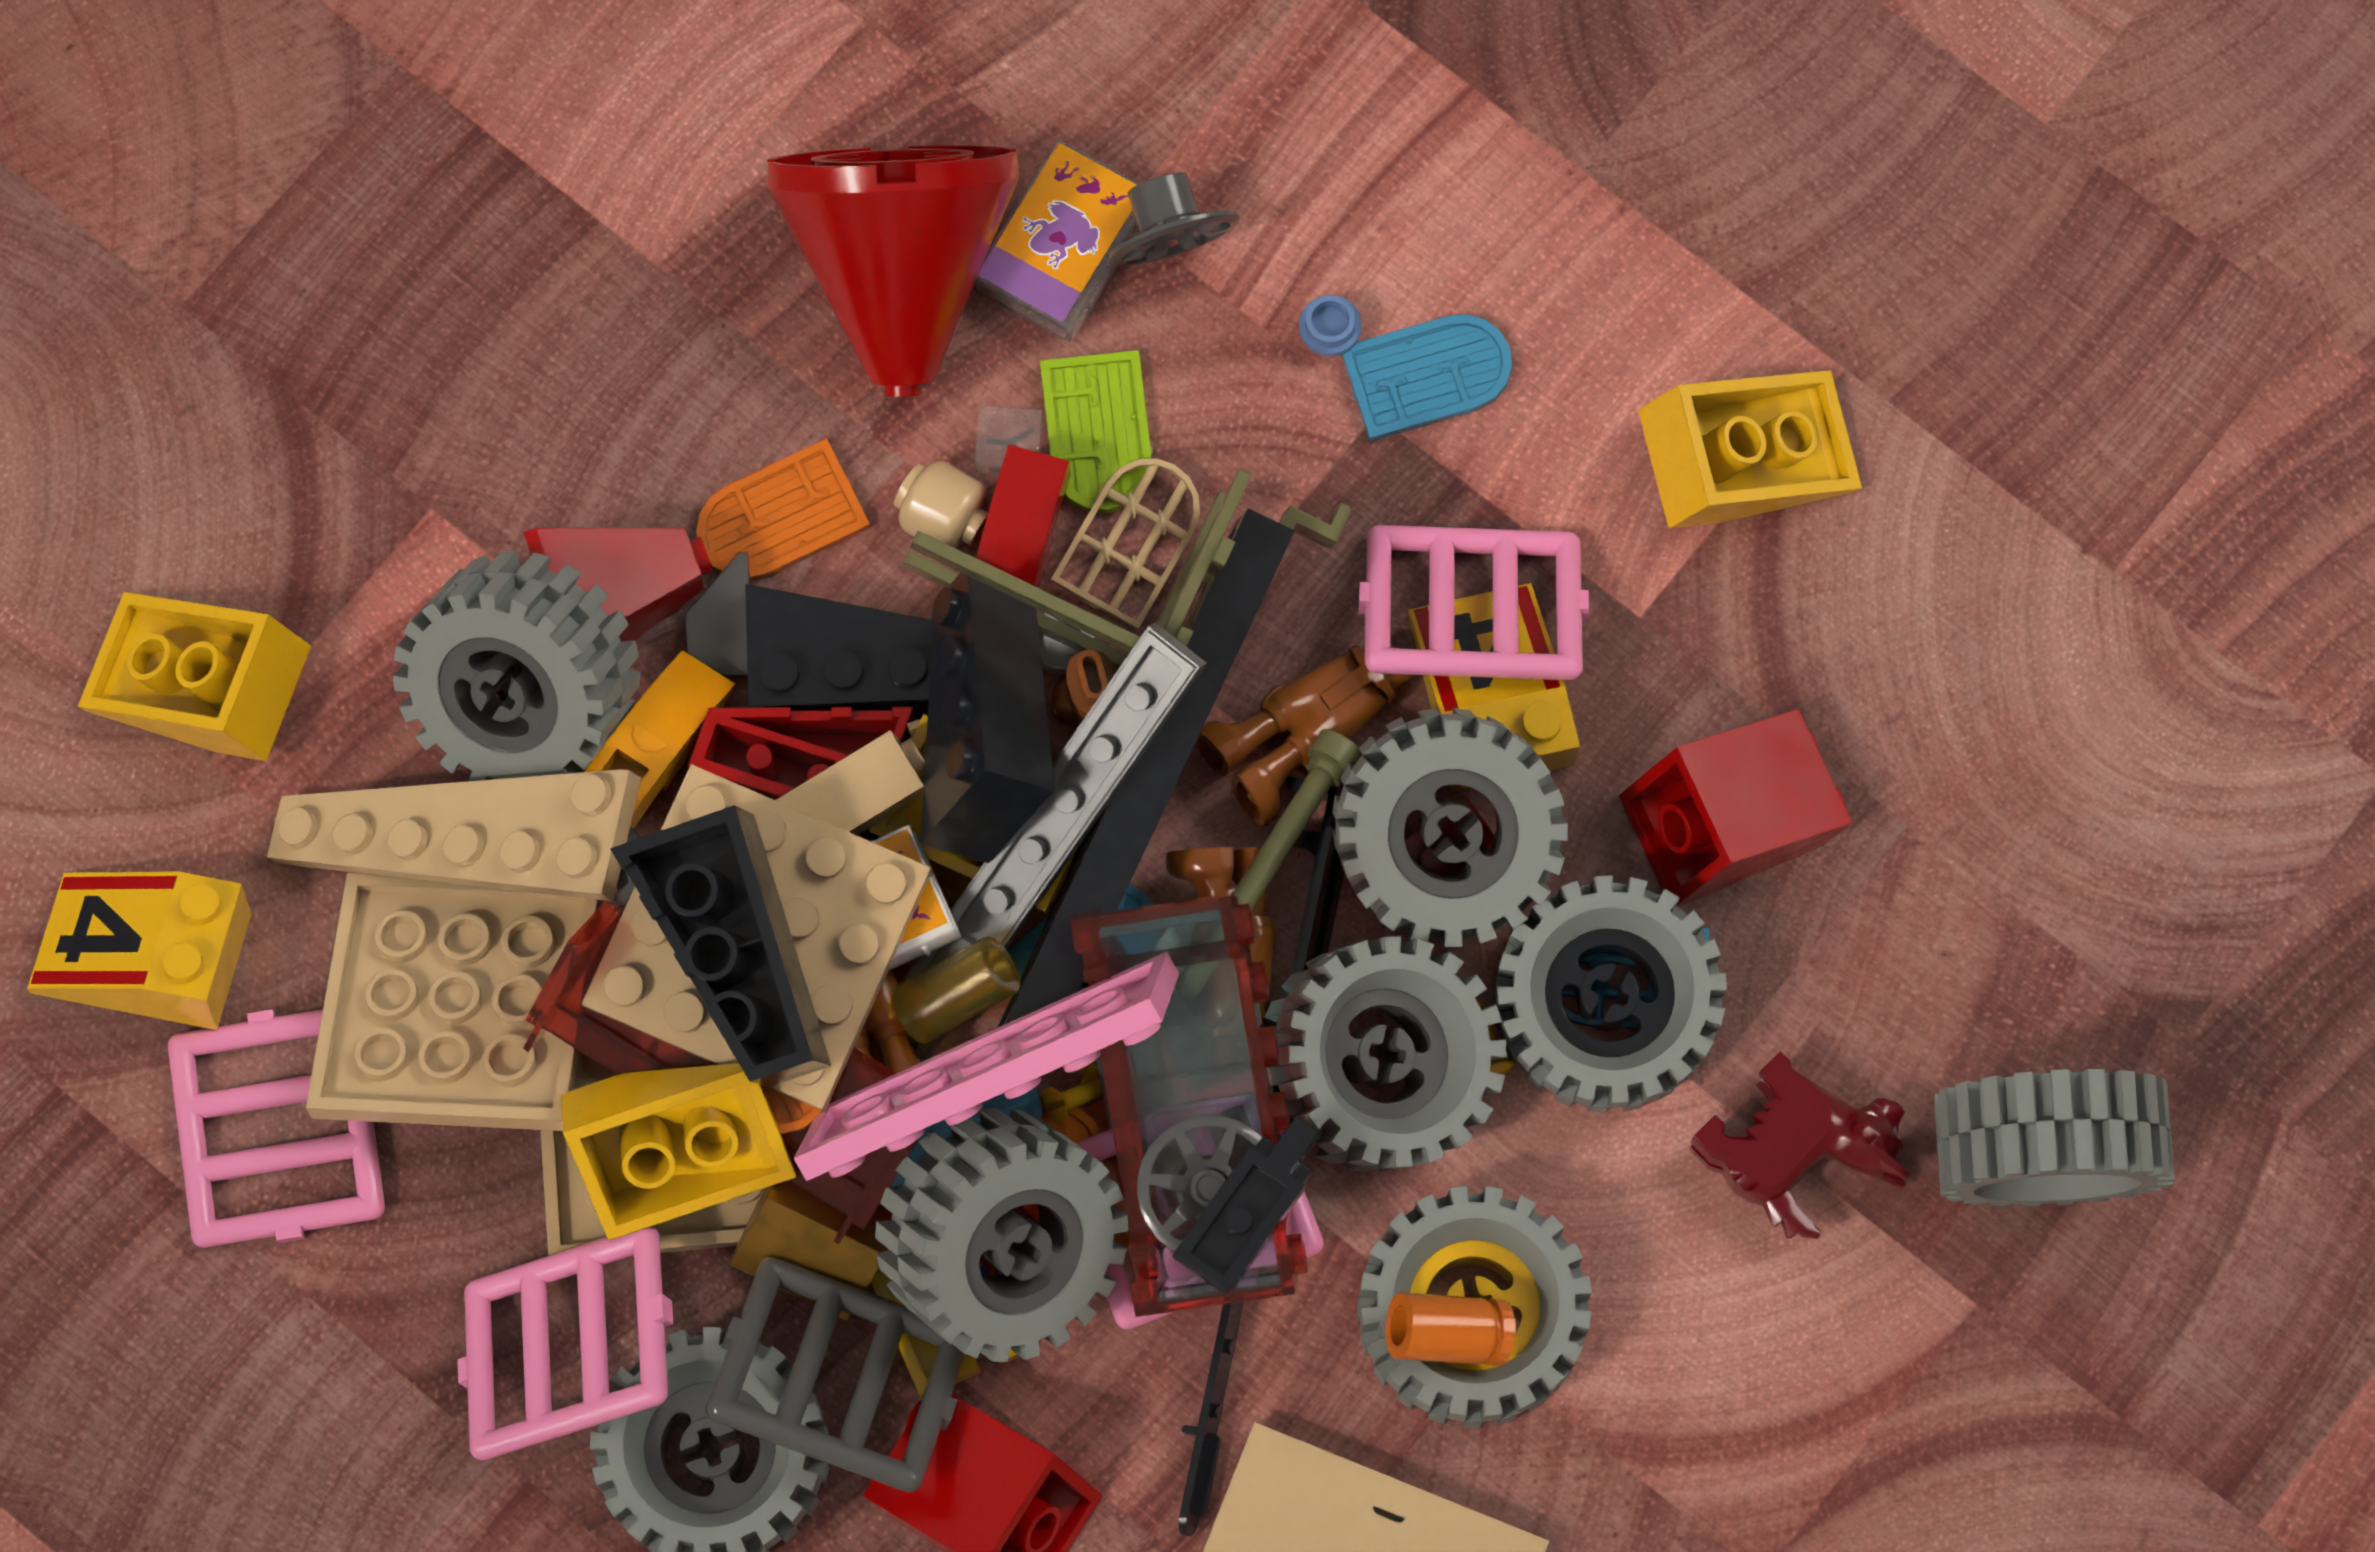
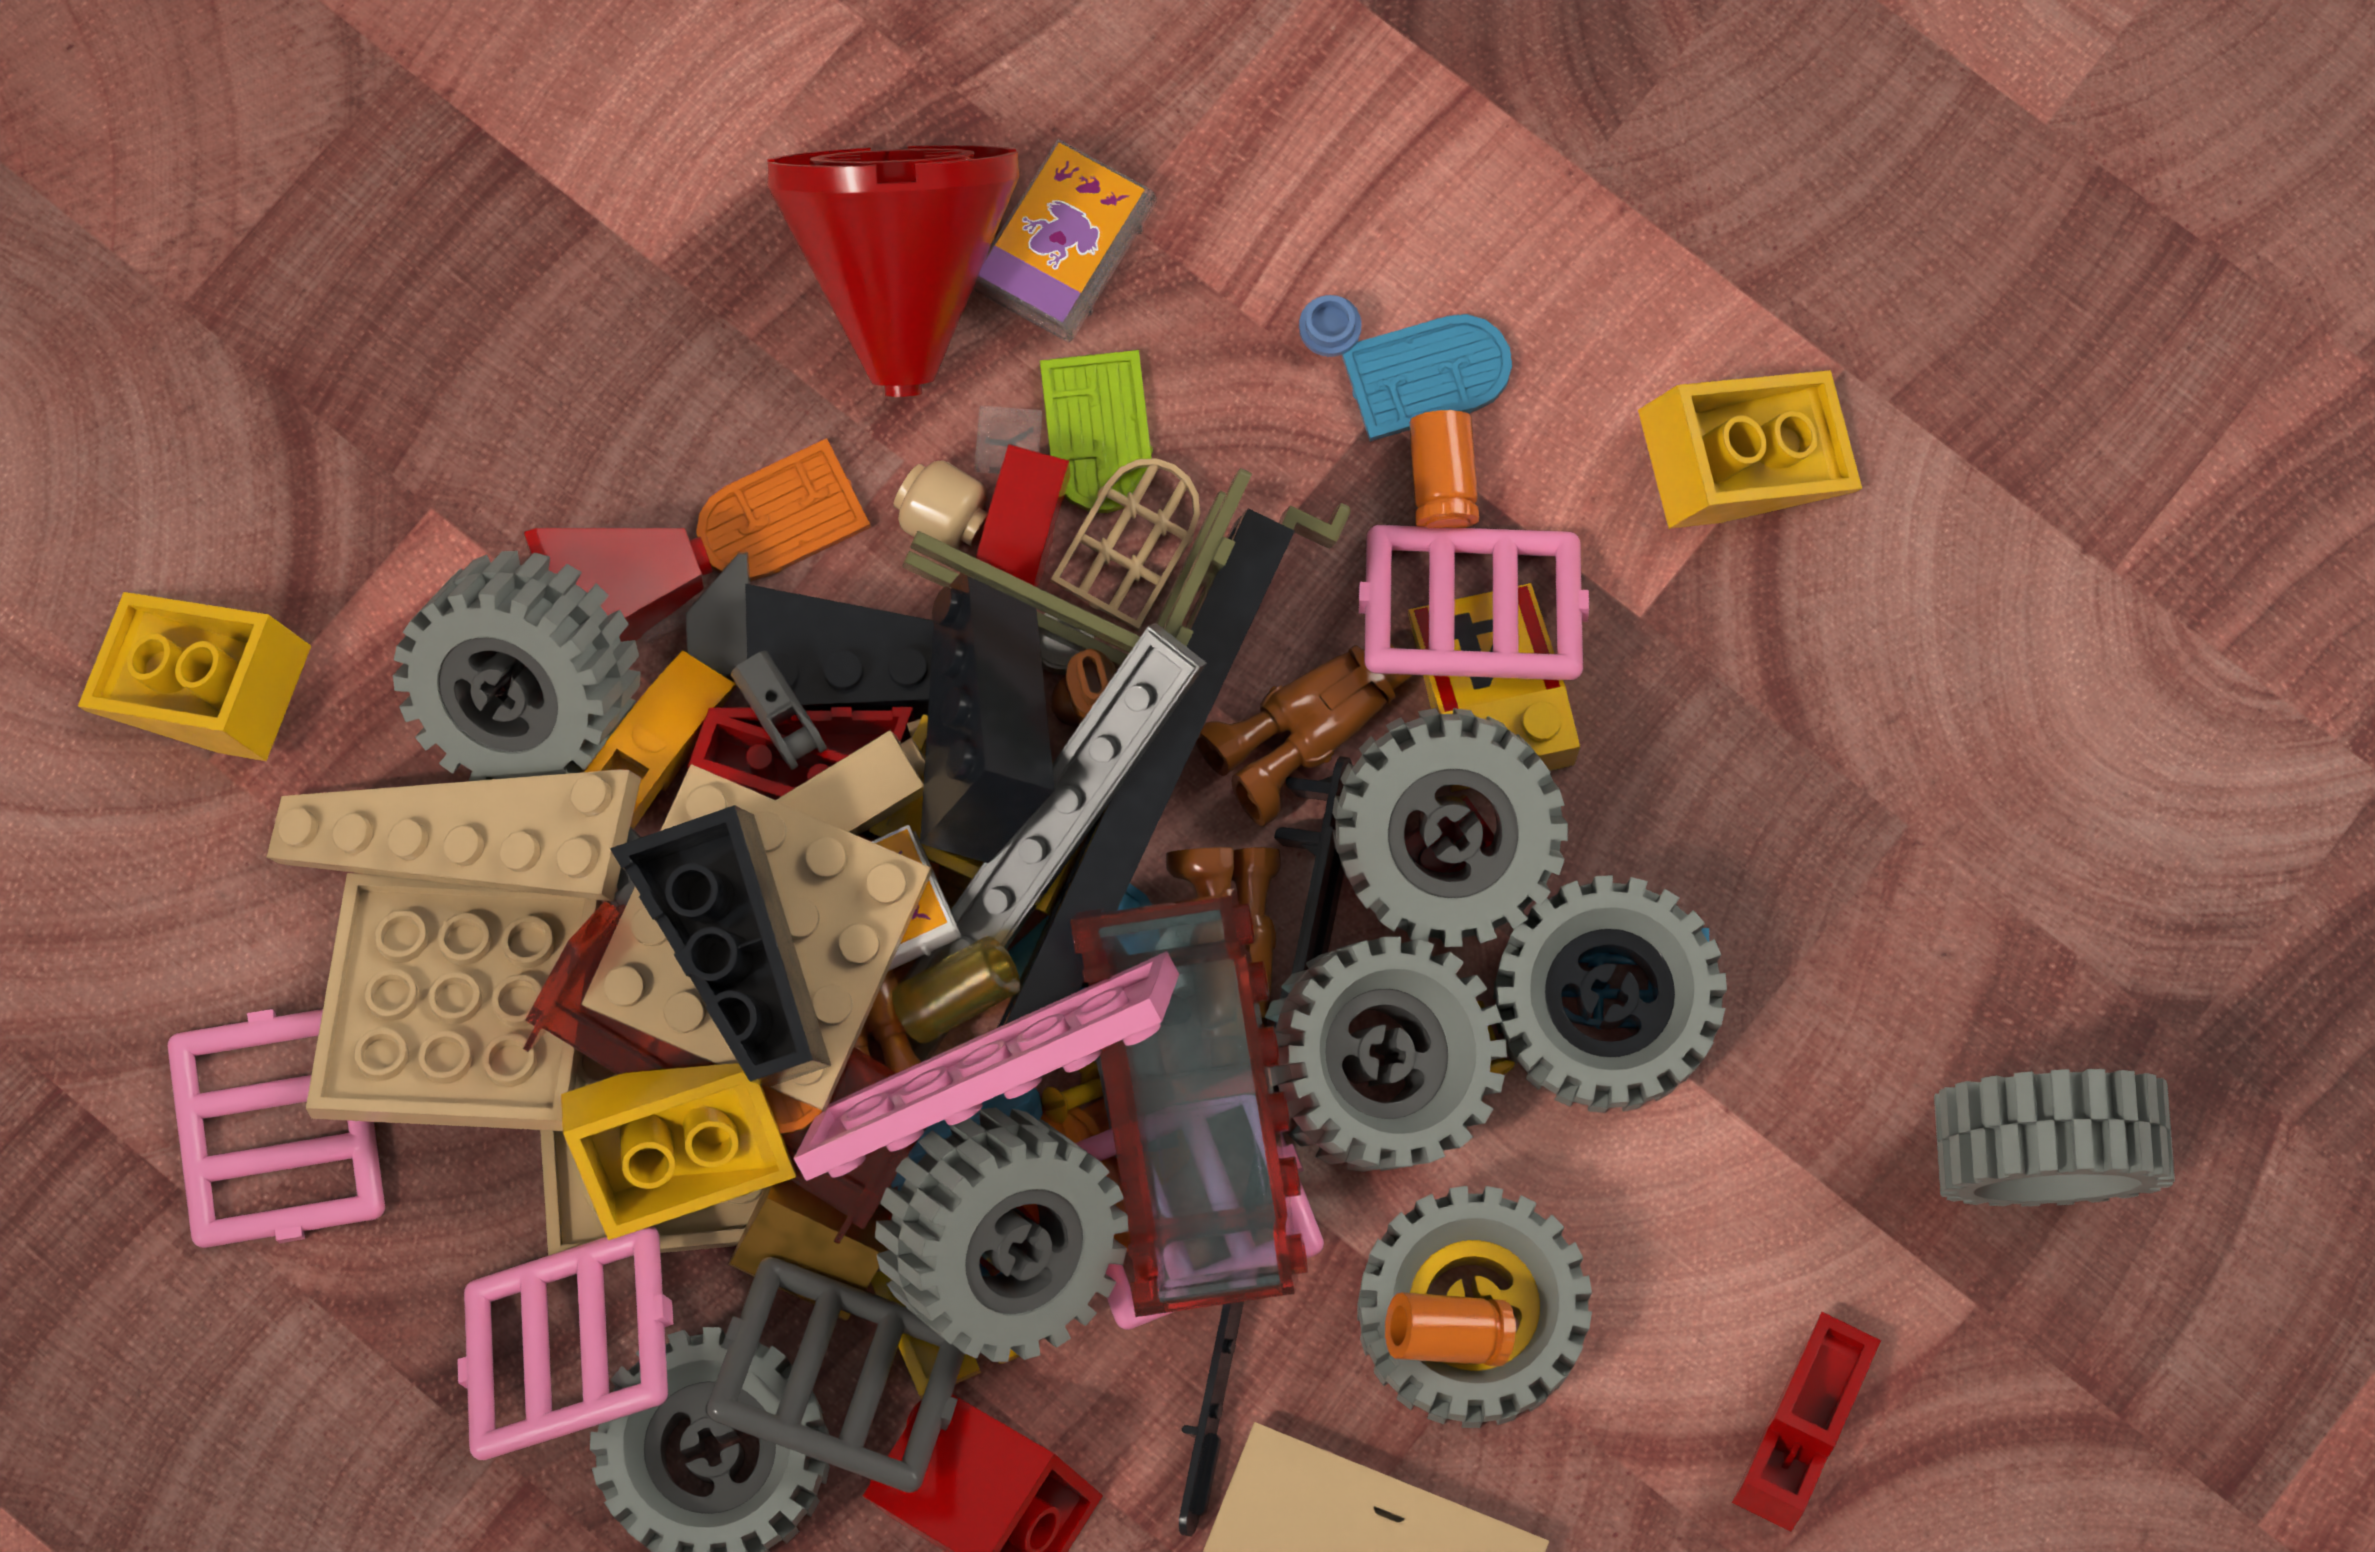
yellow slope [27,871,252,1030] -> none
dark grey wheel [1109,172,1240,265] -> none
dark grey wheel [1137,1115,1262,1252] -> none
black hinge [1172,1116,1320,1297] -> none
olive piece [1176,729,1362,999] -> none
red slope [1619,708,1853,907] -> none
dark red animal [1690,1051,1910,1239] -> none
none -> dark grey bar [731,651,827,770]
none -> orange piece [1409,410,1479,528]
none -> red slope [1732,1312,1881,1532]

